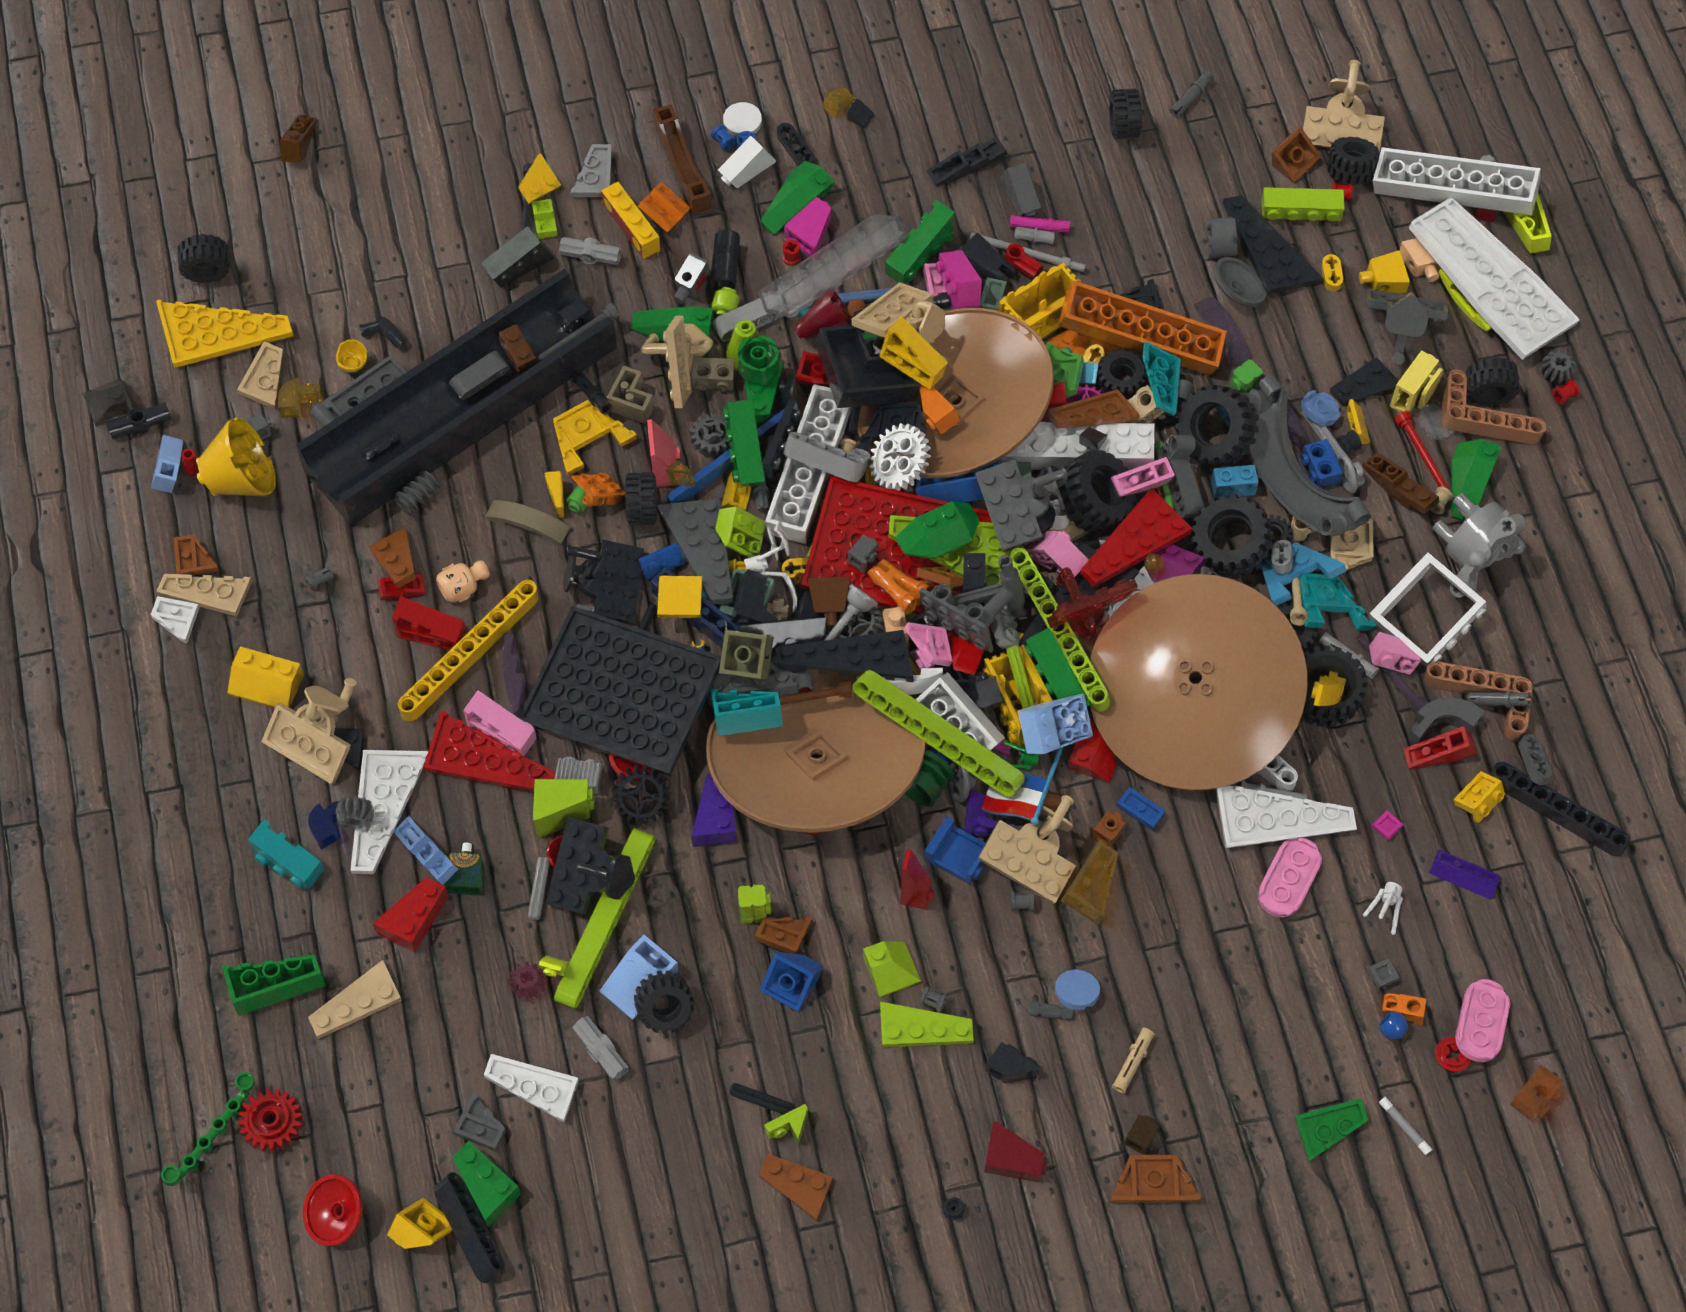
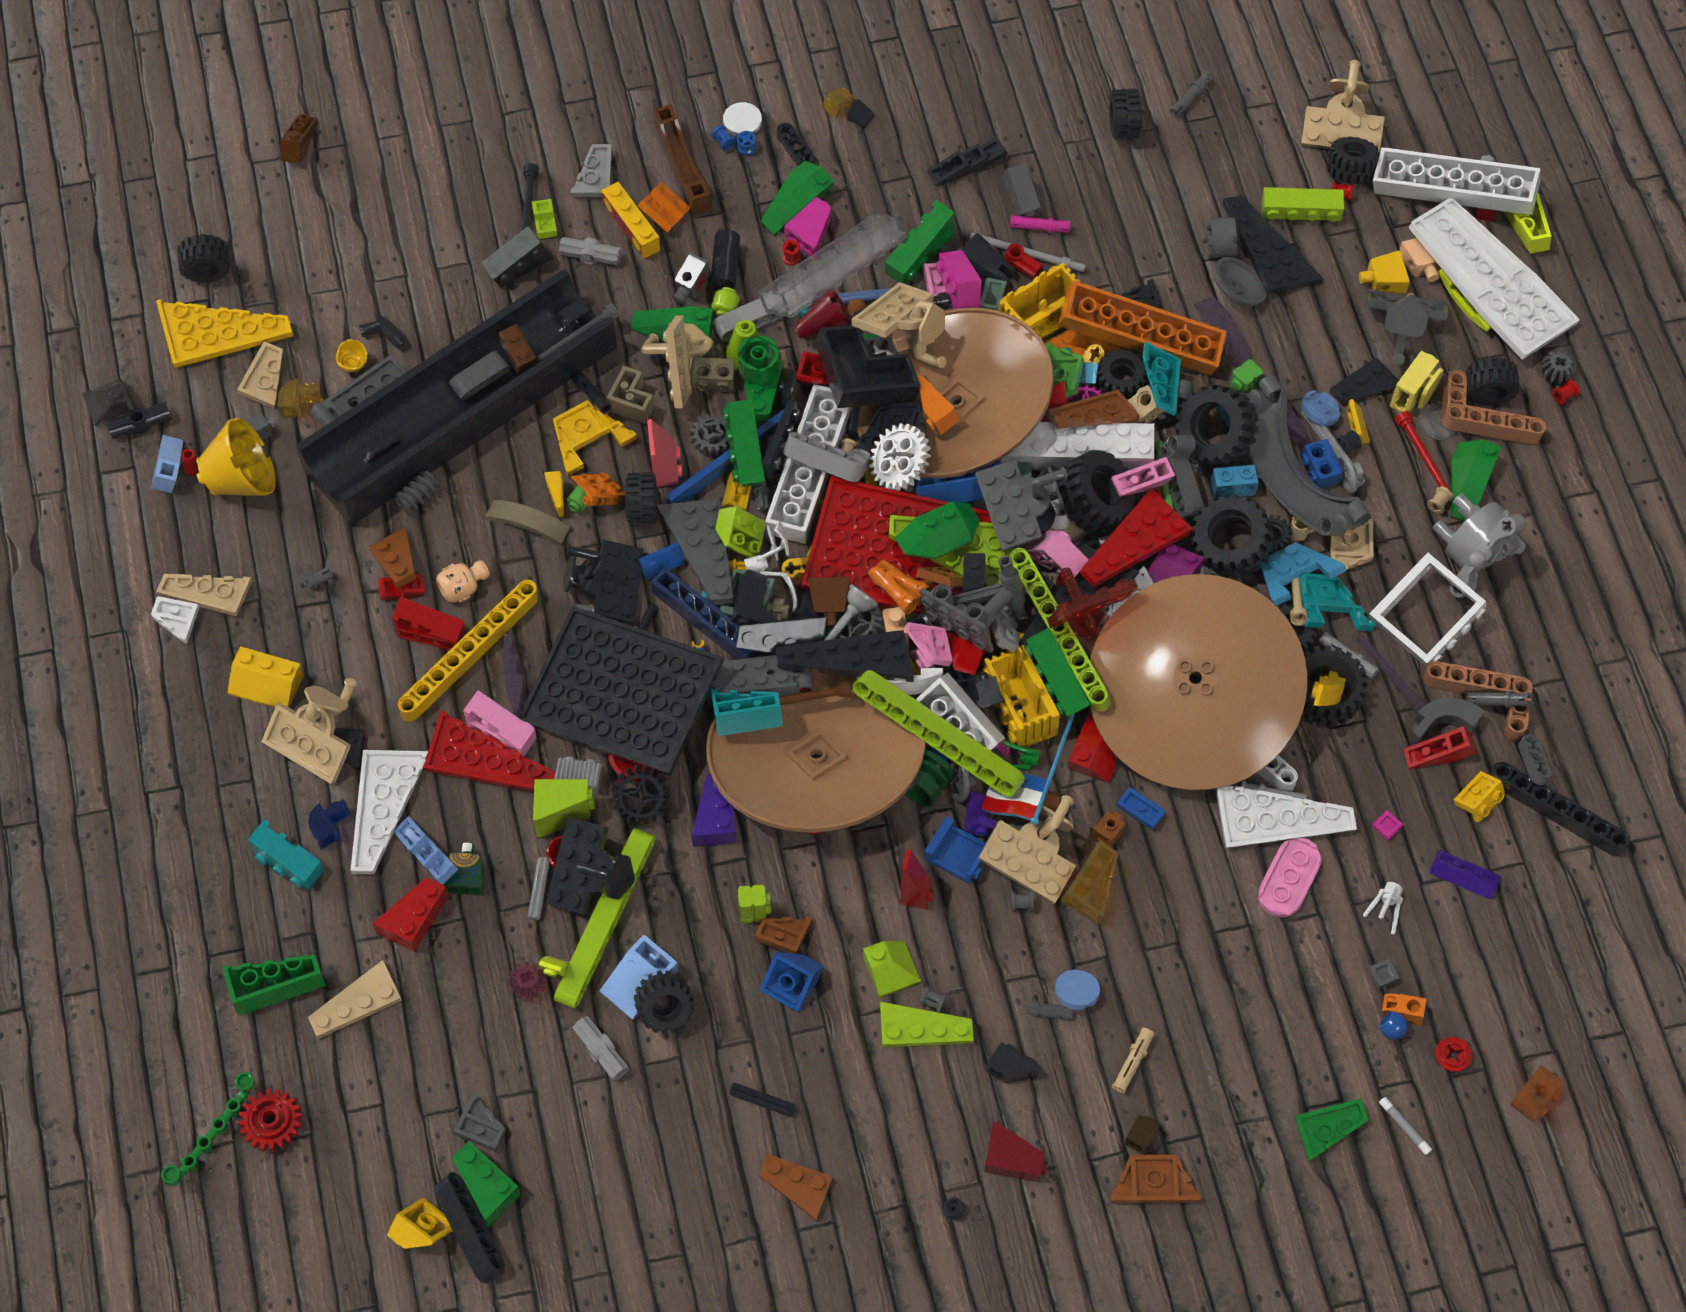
dark orange wing [173,534,219,576] -> none
red dish [302,1174,363,1246] -> none
dark grey gear [336,796,374,829] -> none
white wing [484,1054,579,1123] -> none
yellow wing [518,153,561,204] -> none
yellow tile [657,576,703,618] -> none
clear yellow slope [666,461,695,486] -> none
white slope [718,136,776,188] -> none
olive brick [719,630,774,680] -> none
lime slope [764,1104,808,1144] -> none
dark grey brick [847,535,879,574] -> none
yellow wedge [879,316,948,390] -> none
lime axle [1006,645,1035,708] -> none
light grey axle [1014,227,1055,245] -> none
light blue slope [1018,694,1093,754] -> none
black slope [1079,427,1108,450] -> none
clear yellow plate [1145,553,1164,574] -> none
dark orange slope [1272,126,1321,183] -> none
light grey beam [1272,540,1293,574] -> none
yellow beam [1321,254,1343,291] -> none
reddish brown slope [1362,452,1439,514] -> none
bright pink slope [1369,632,1421,675] -> none
bright pink tile [1455,979,1510,1062] -> none

